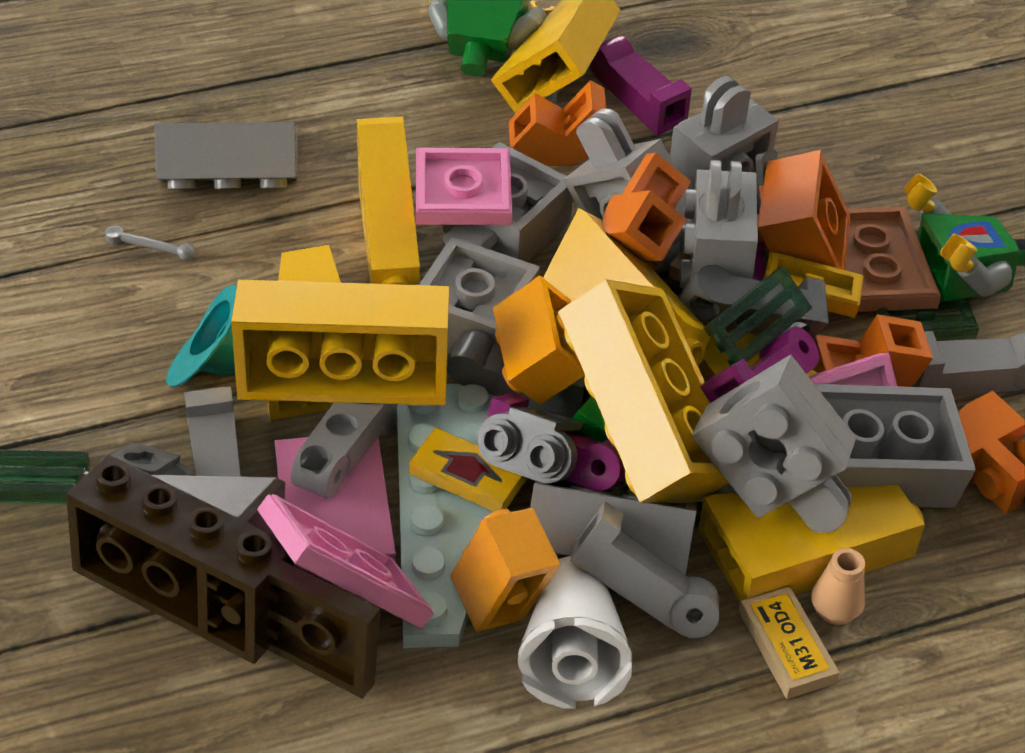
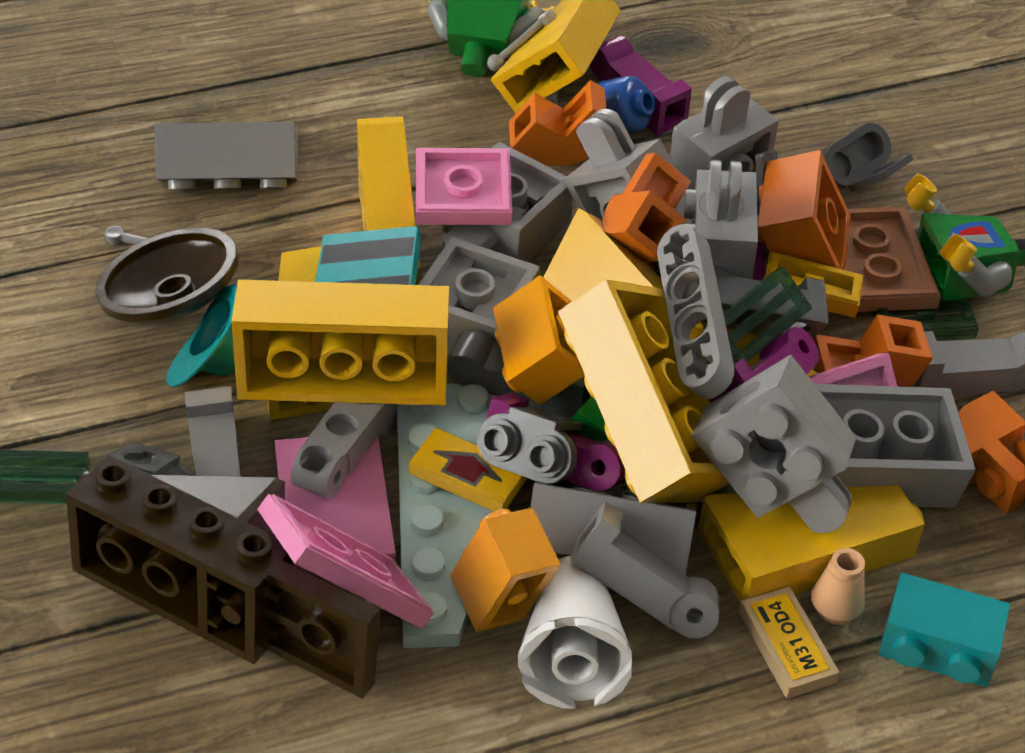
none -> dark brown dish [95,228,239,324]
none -> tile [315,226,421,285]
none -> light grey hinge [487,9,556,71]
none -> blue head [598,76,655,133]
none -> light grey beam [657,224,734,399]
none -> dark grey bracket [822,123,914,192]
none -> teal brick [878,572,1010,687]

